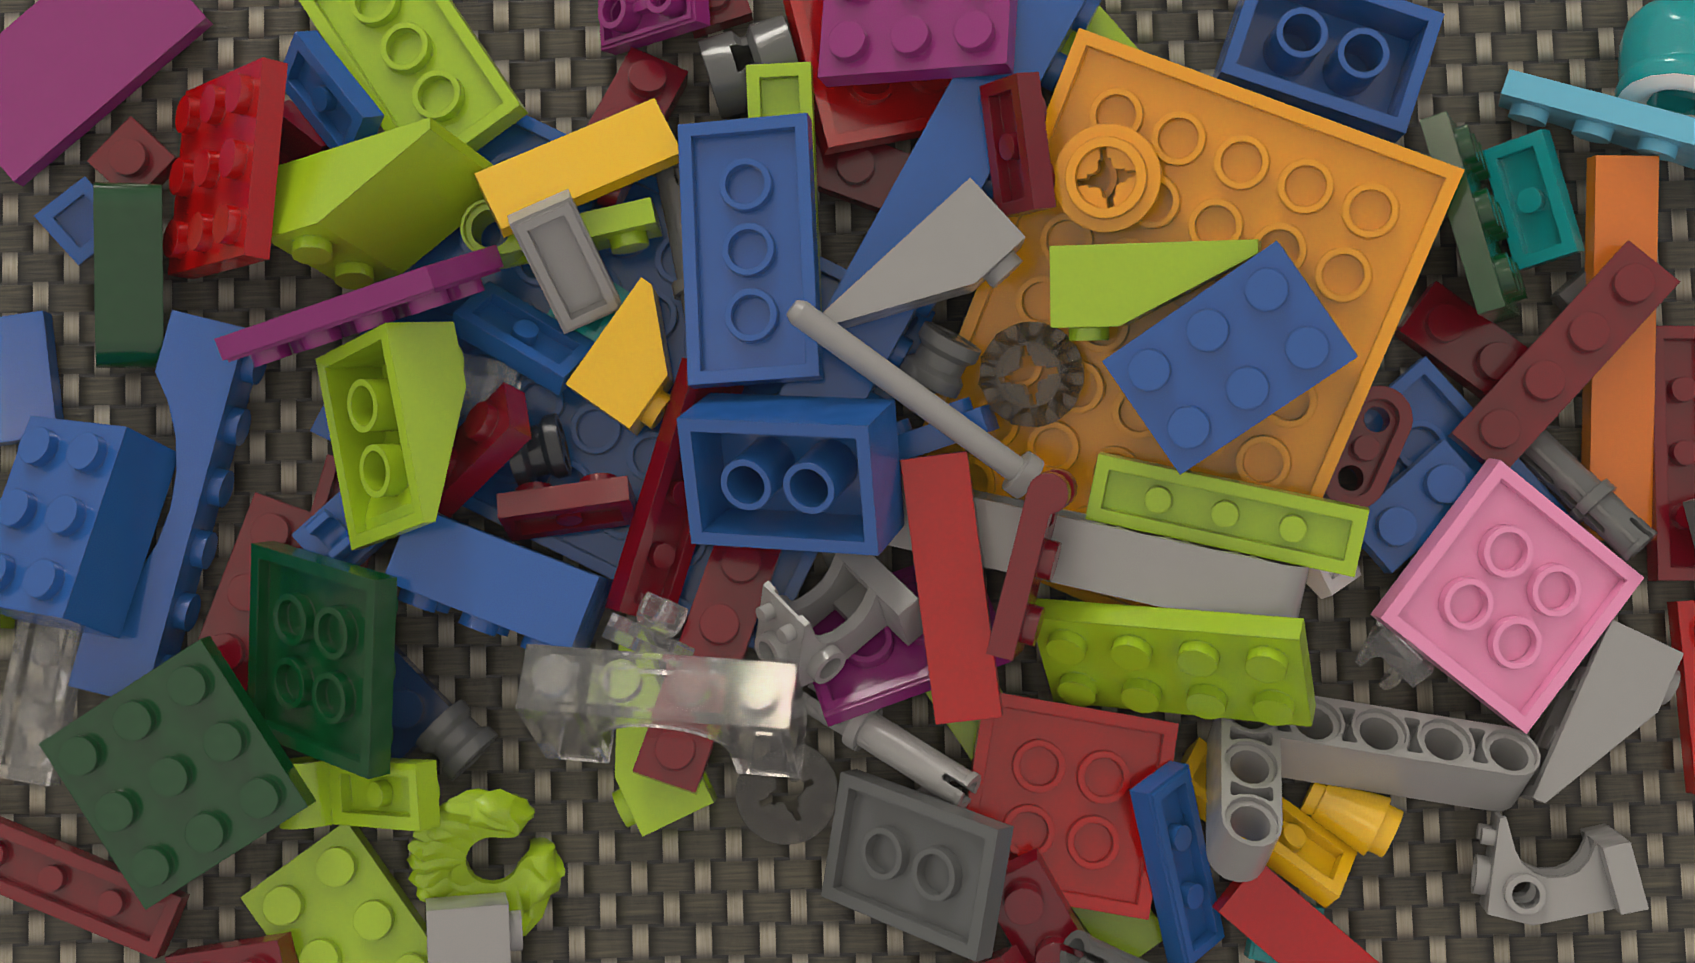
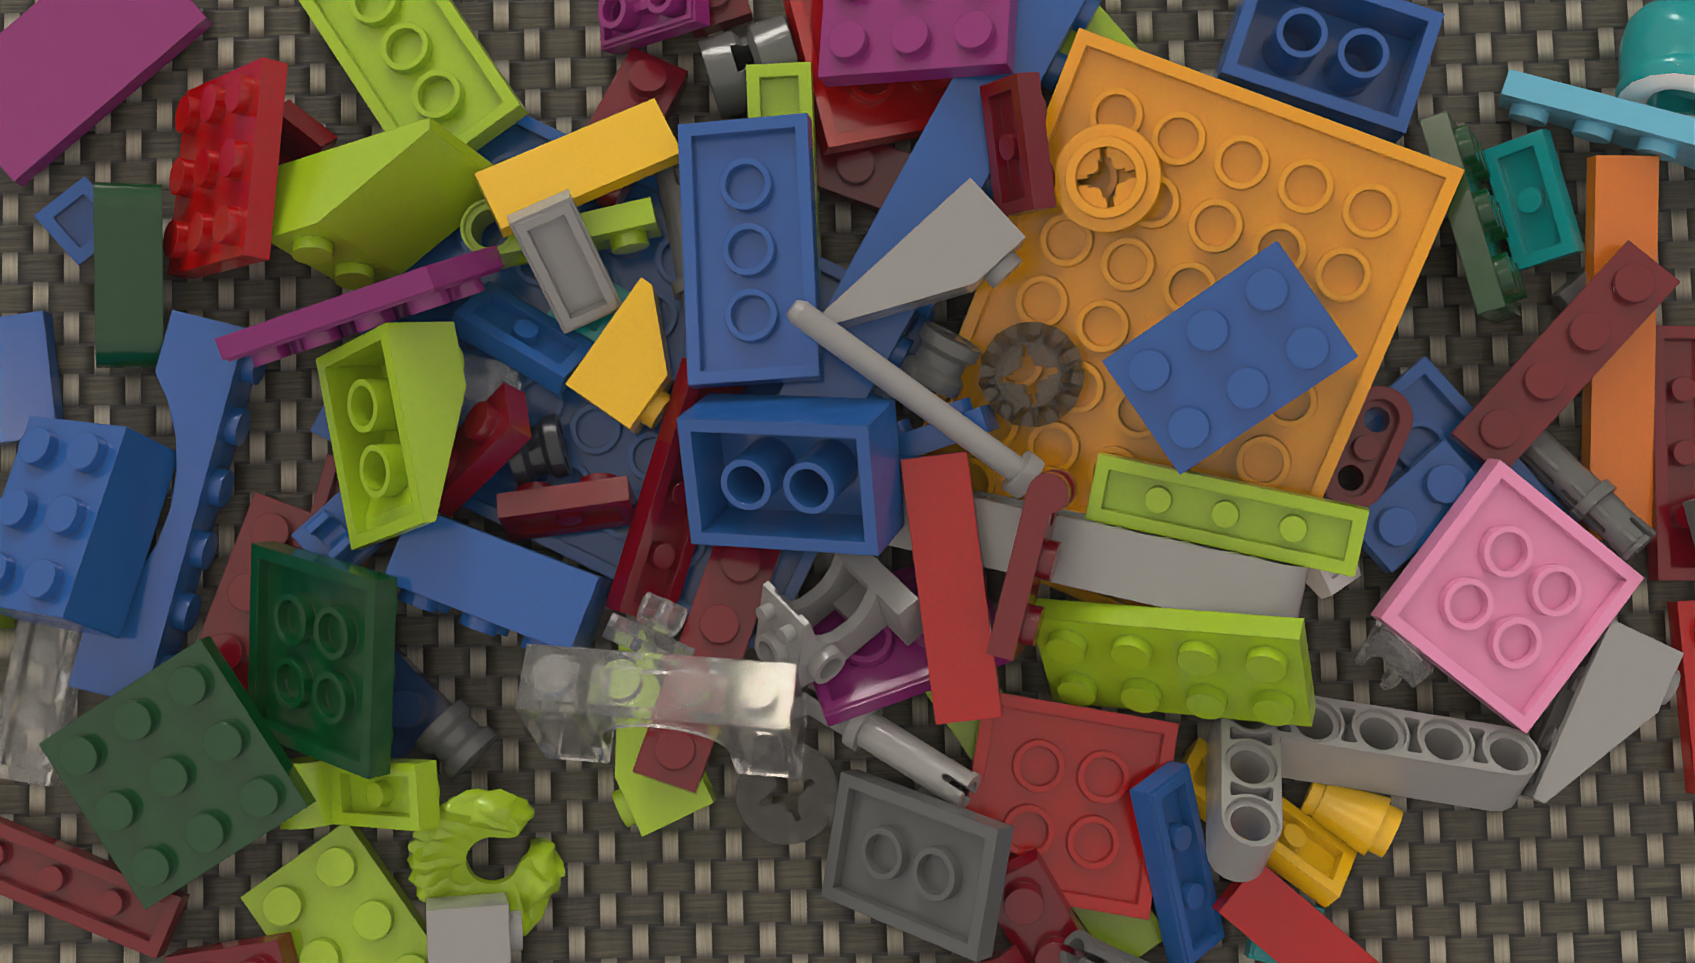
dark red plate [87,116,177,185] -> none
blue plate [284,30,384,149] -> none
lime slope [1049,239,1261,341] -> none
dark red plate [1393,281,1528,399] -> none
light grey tile [1471,811,1649,926] -> none

